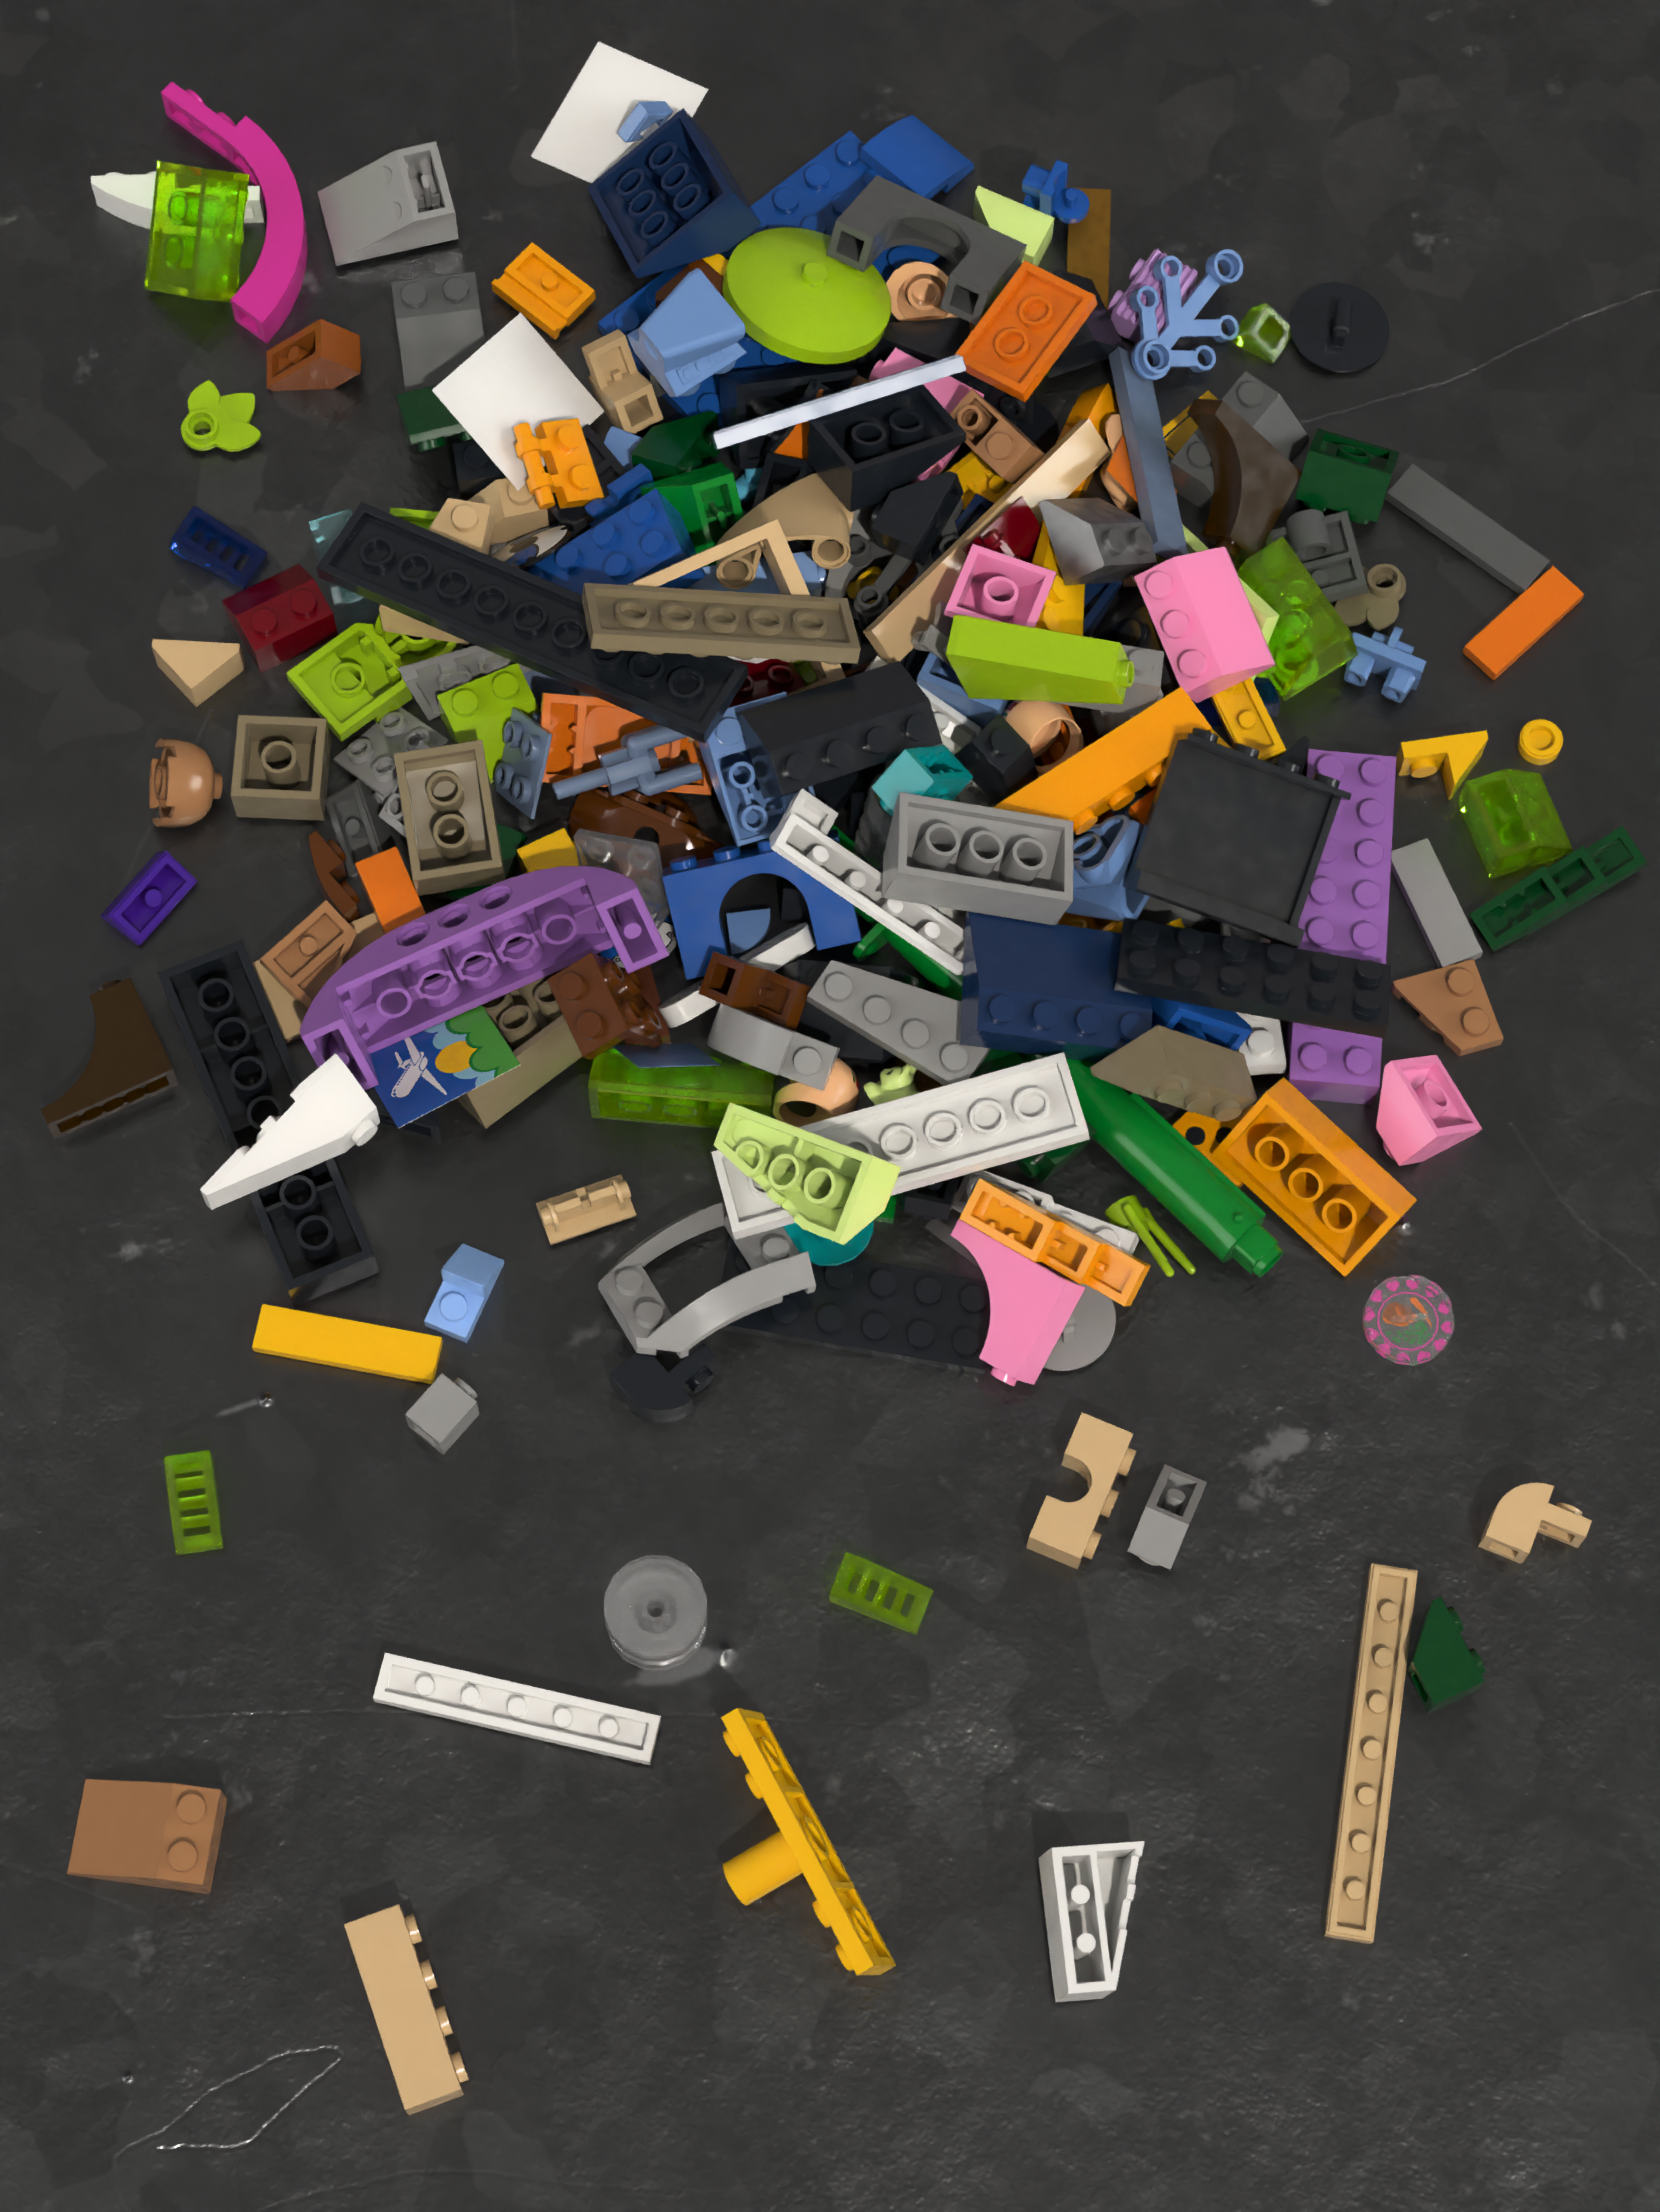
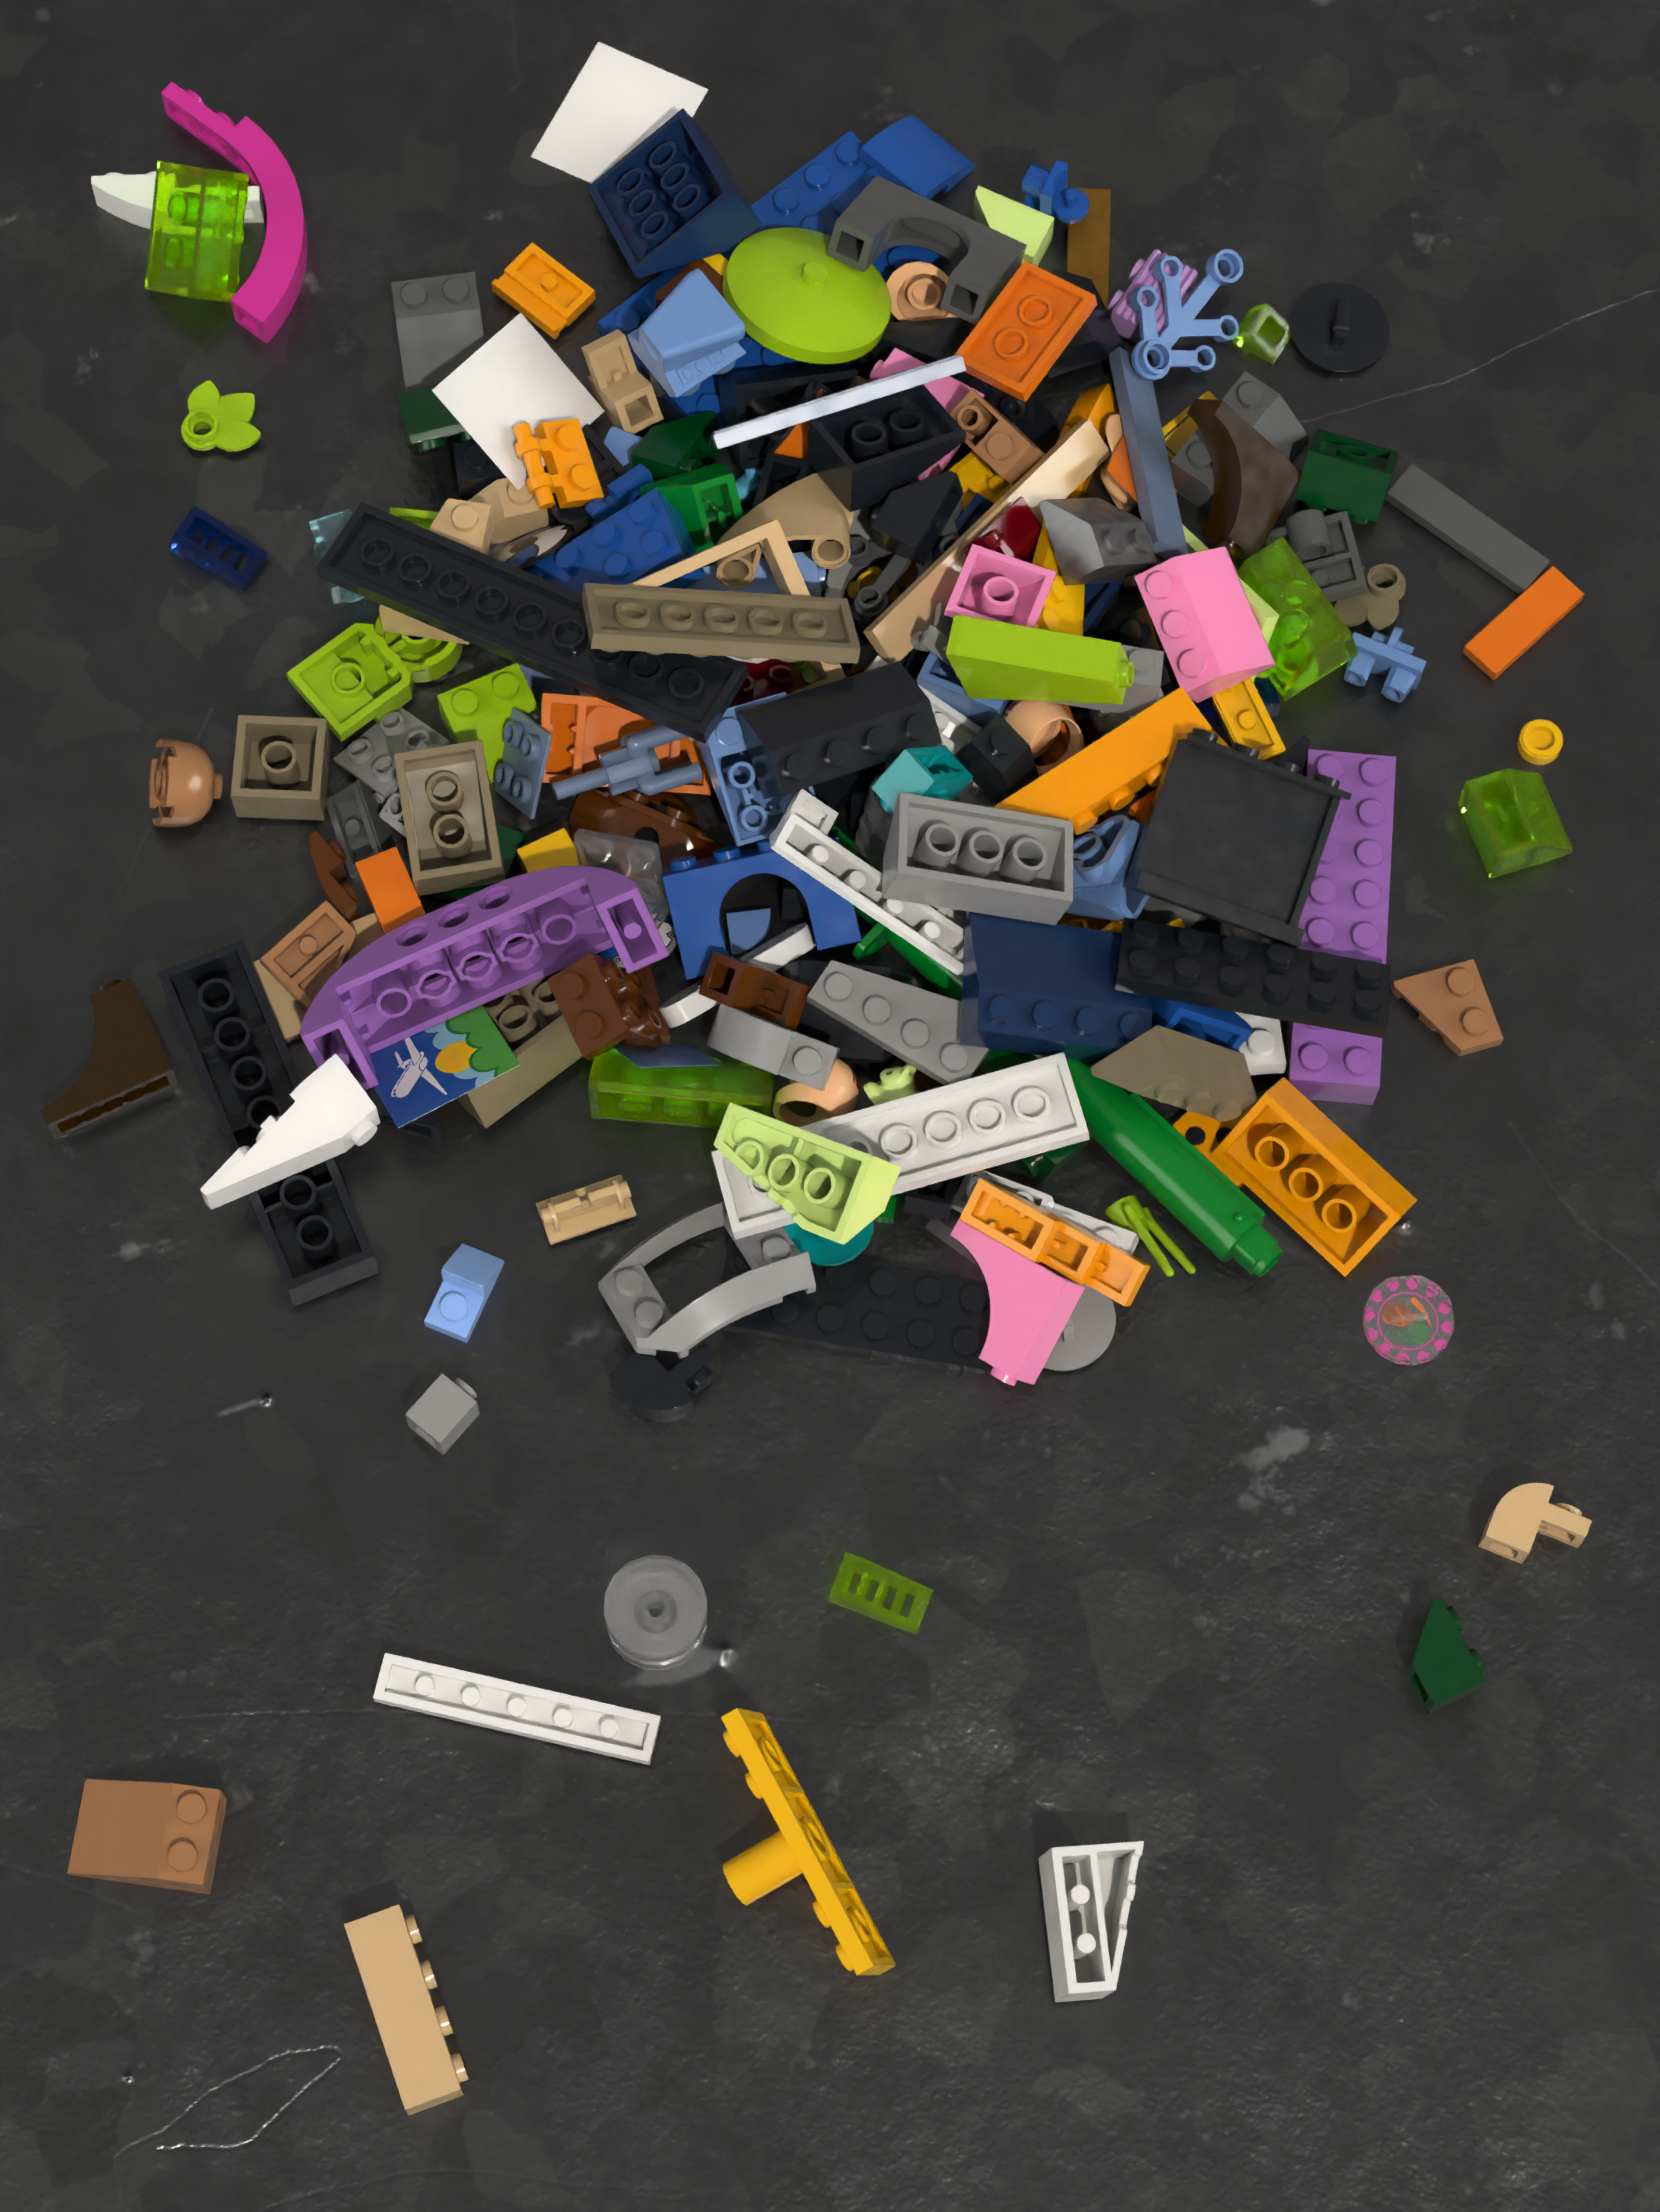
dark purple slope [100,851,198,946] -> none
tan slope [152,639,245,707] -> none
clear neon green slope [164,1450,224,1555] -> none
dark red slope [221,564,338,674] -> none
yellow tile [252,1304,443,1385] -> none
dark orange slope [266,319,361,391] -> none
light grey slope [317,141,459,266] -> none
light grey wing [398,645,532,721] -> none
medium blue tile [618,101,673,143] -> none
tan arch [1026,1412,1137,1570] -> none
light grey slope [1127,1464,1207,1570] -> none
tan tile [1324,1563,1418,1944] -> none
bright pink slope [1376,1055,1482,1166] -> none
light grey tile [1391,838,1483,969] -> none
yellow slope [1396,730,1488,800] -> none
dark green slope [1469,826,1648,952] -> none

